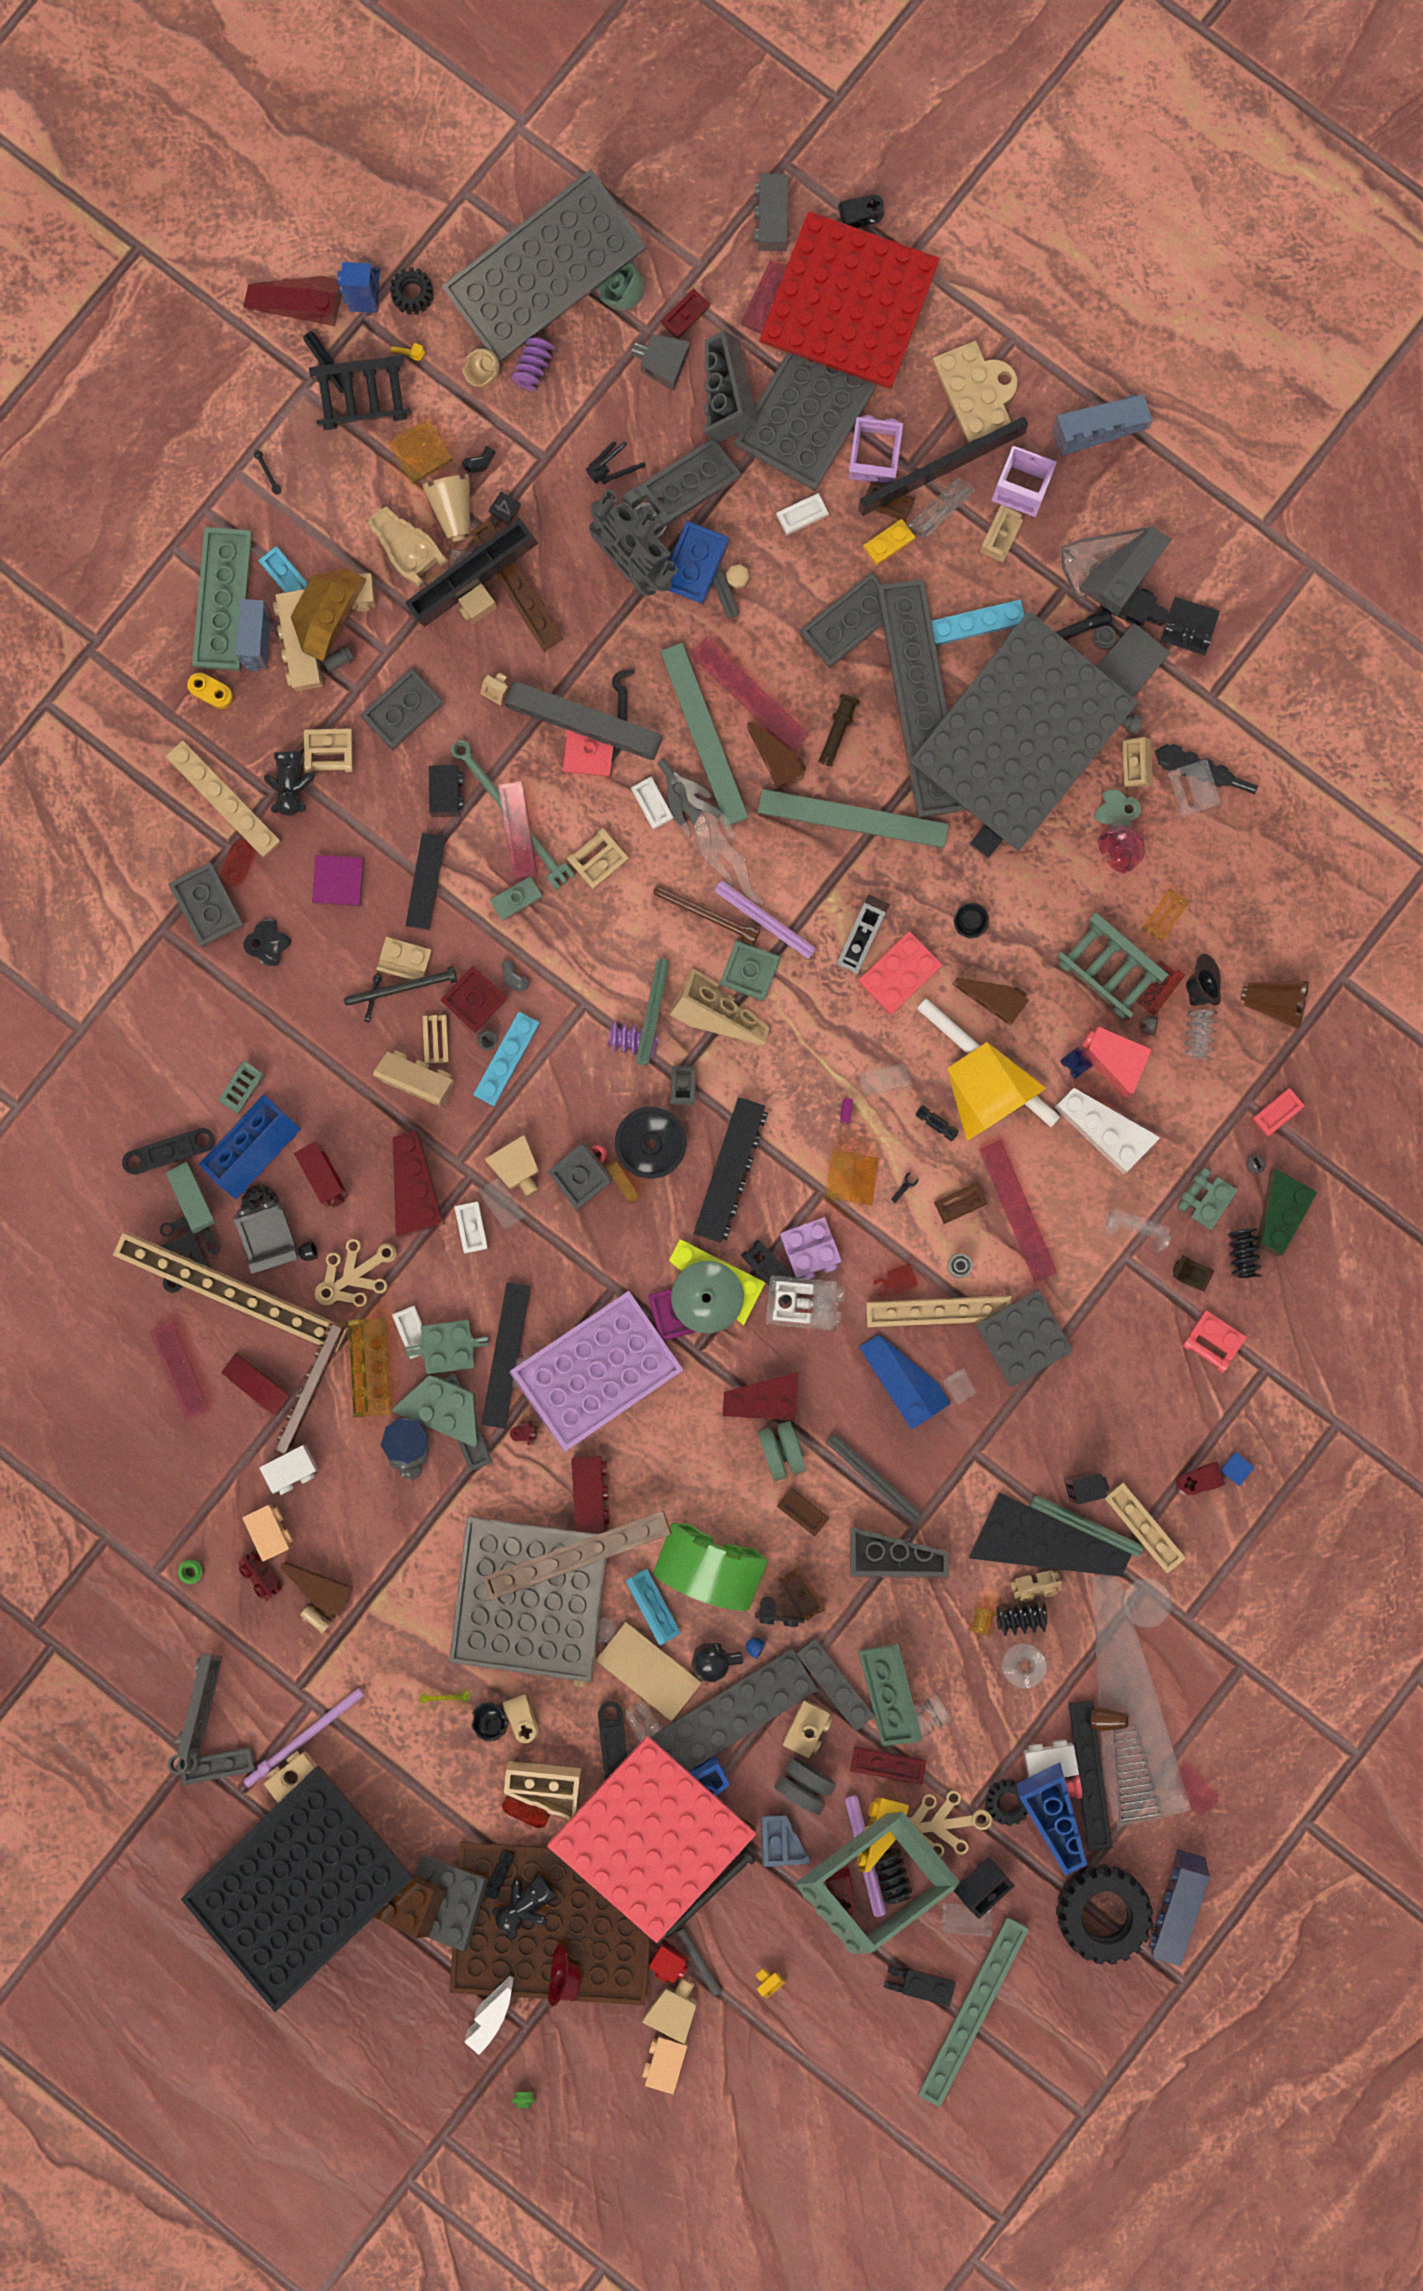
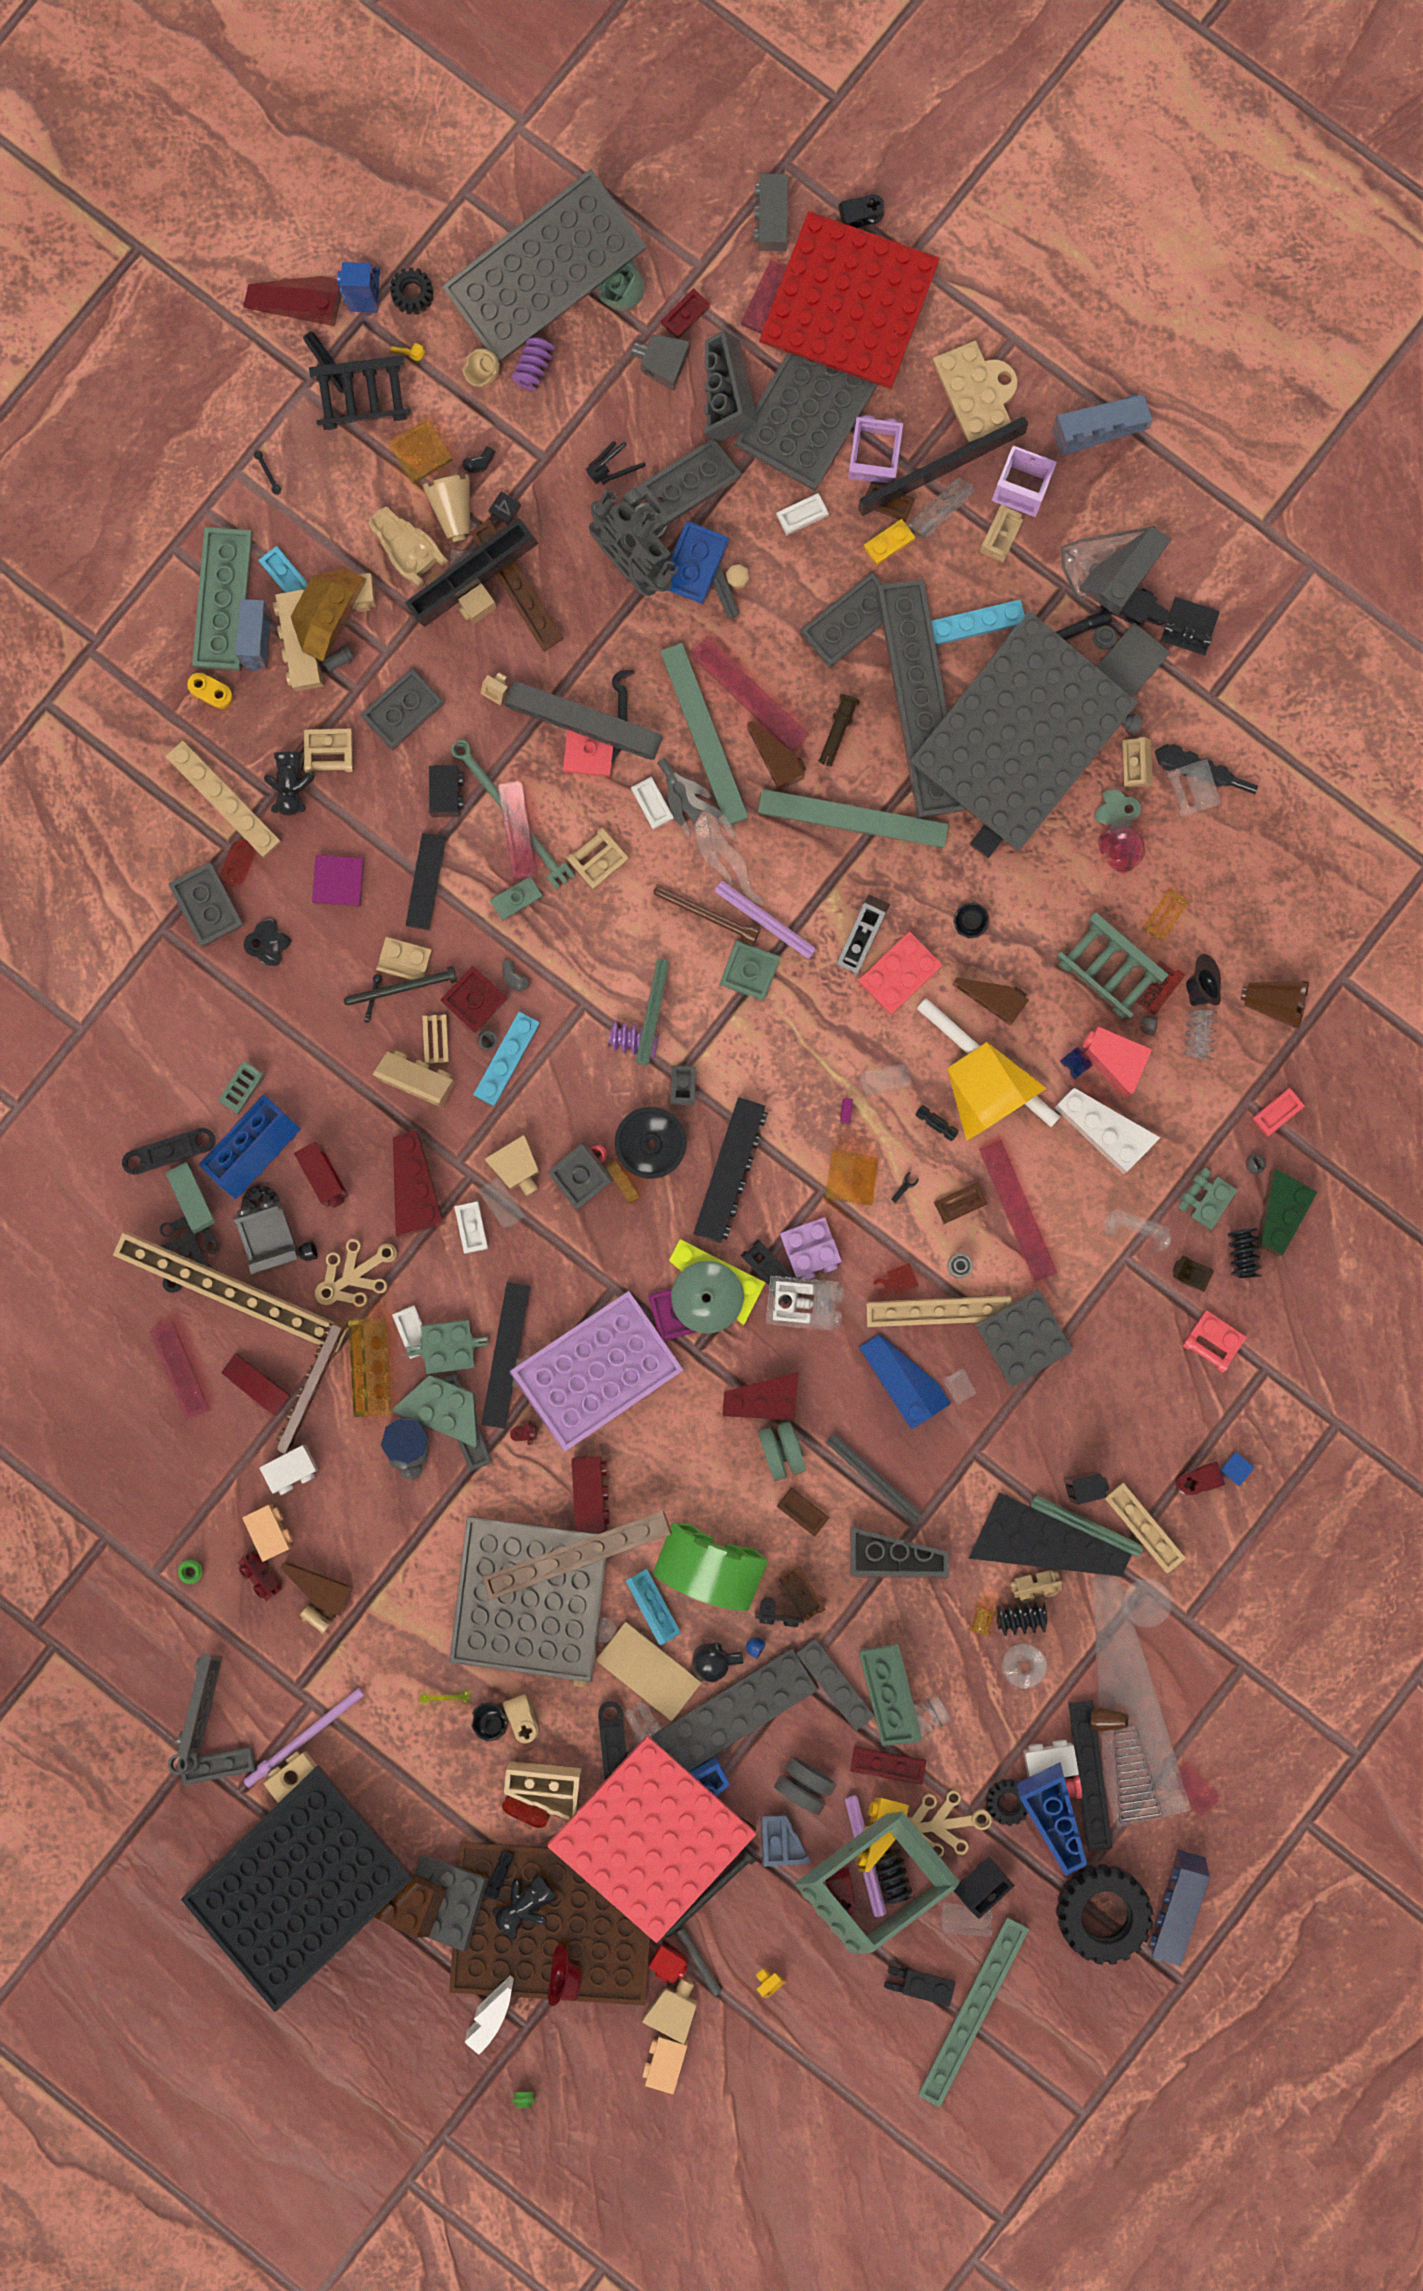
tan wedge [670,968,770,1045] -> none
tan brick [782,1699,832,1758] -> none

